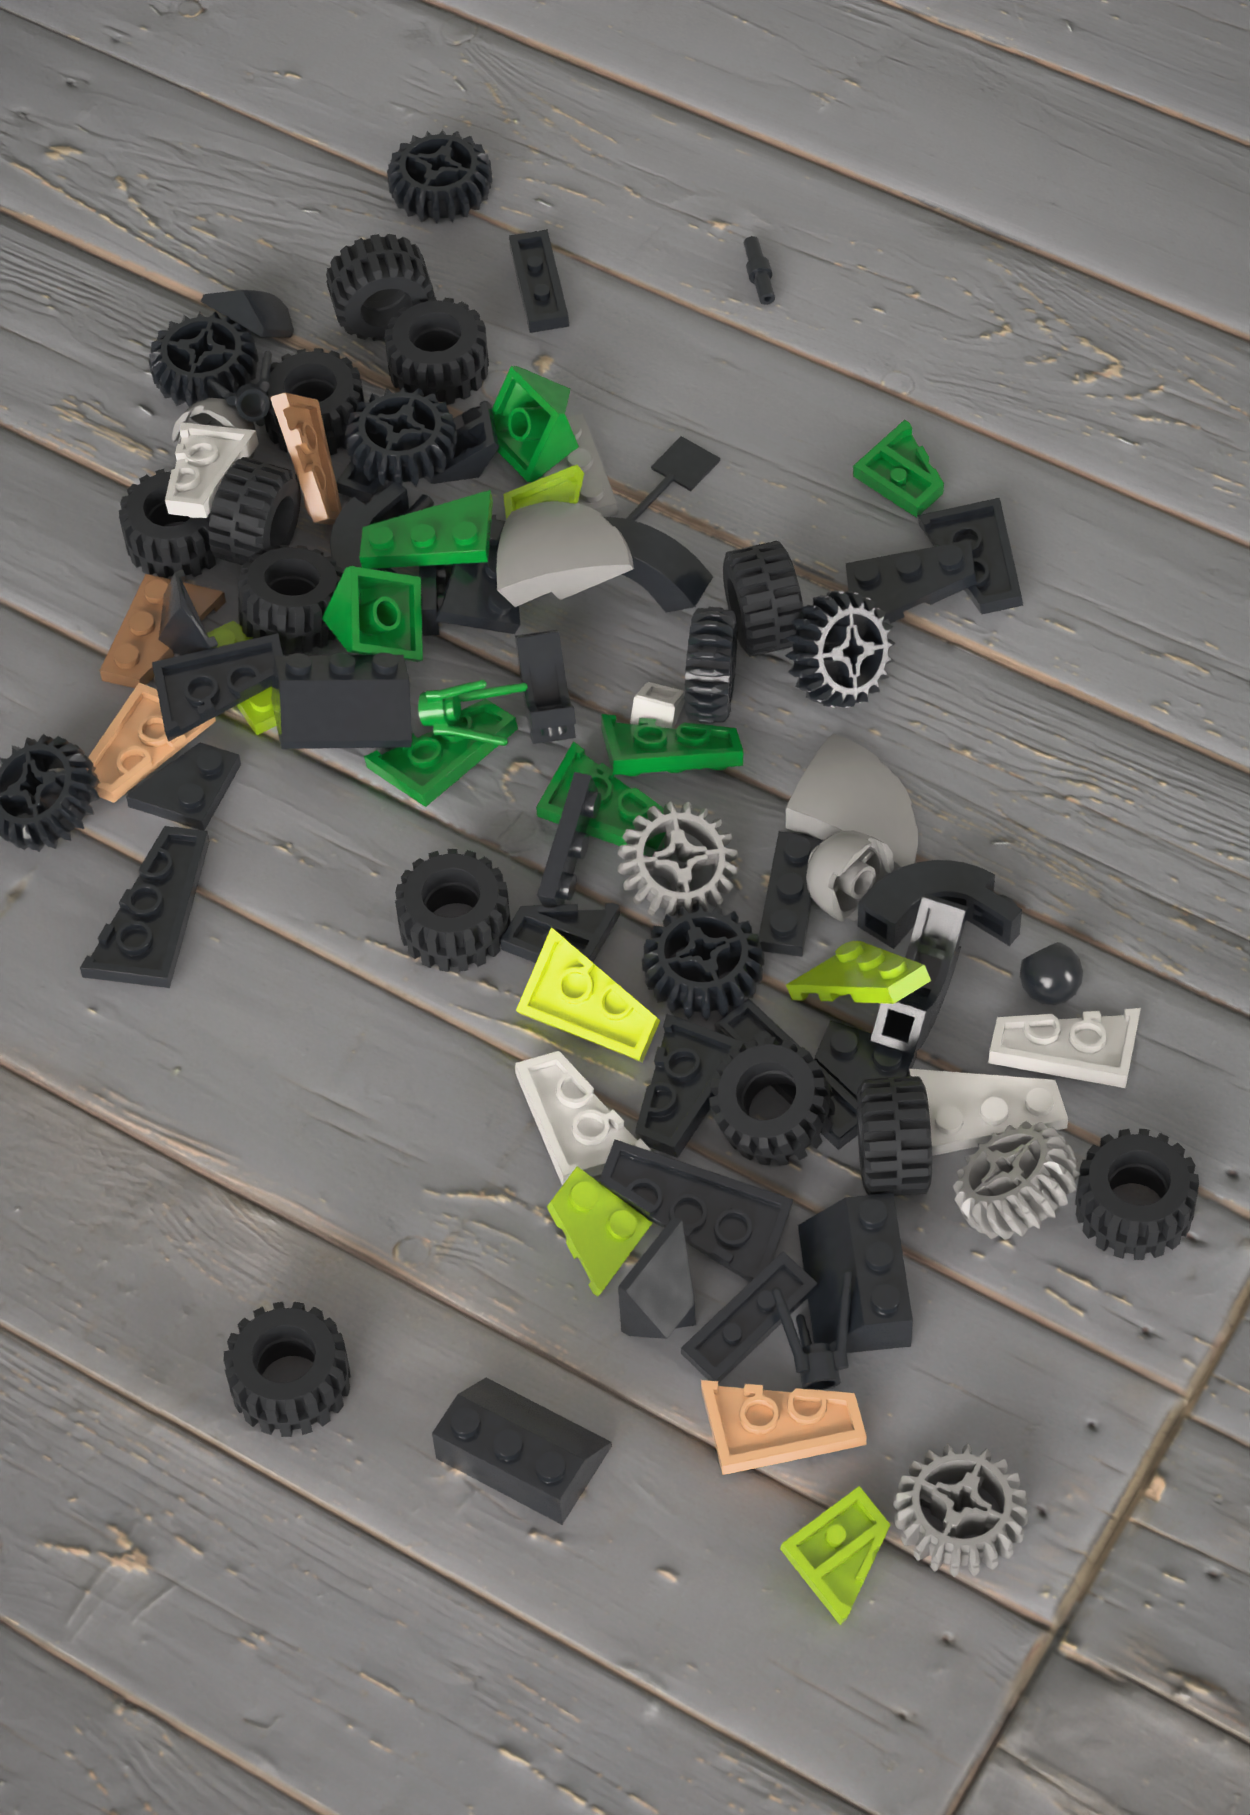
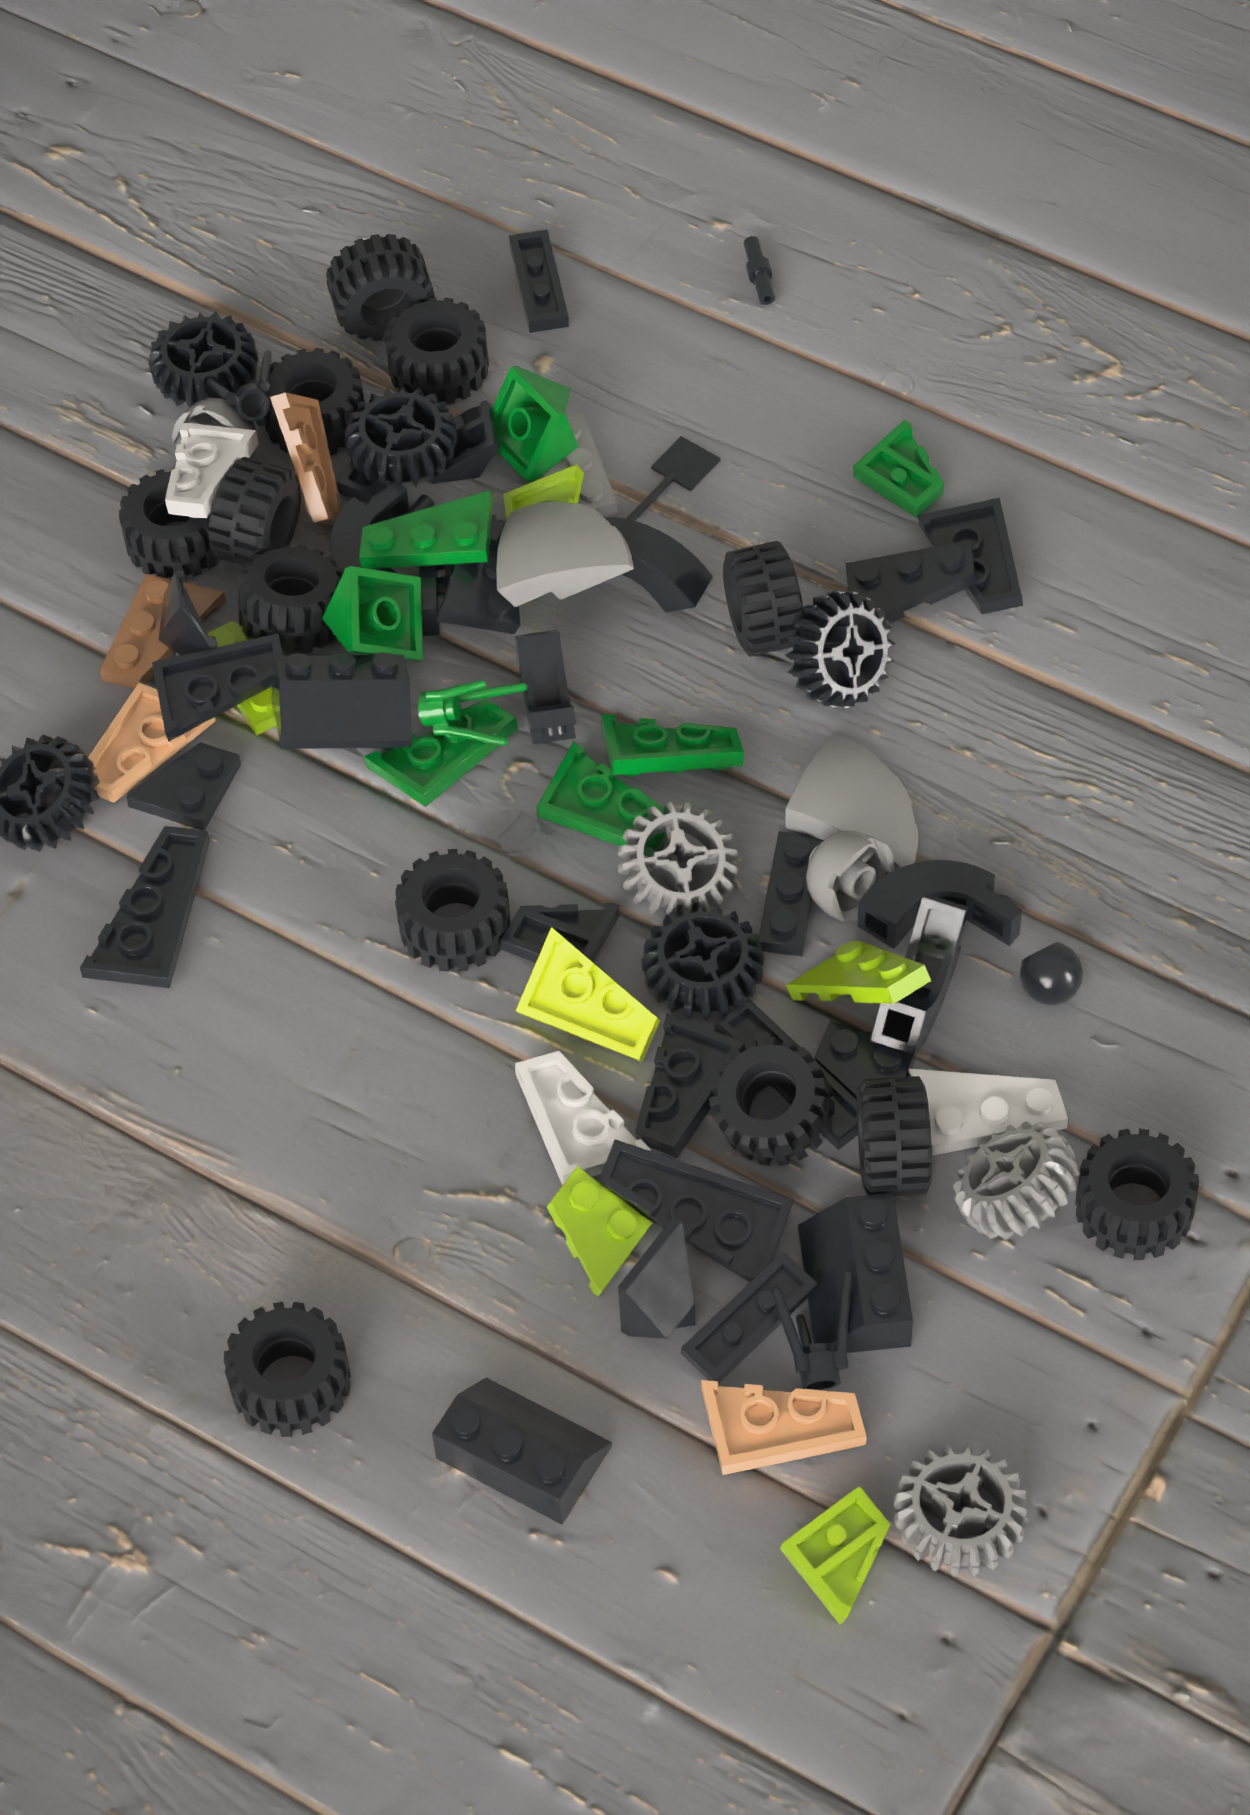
black slope [201,290,294,338] -> none
black gear [387,129,493,224] -> none
black plate [537,772,601,908] -> none
white slope [630,682,685,729] -> none
black gear [684,606,738,724] -> none
white wing [988,1008,1141,1088] -> none

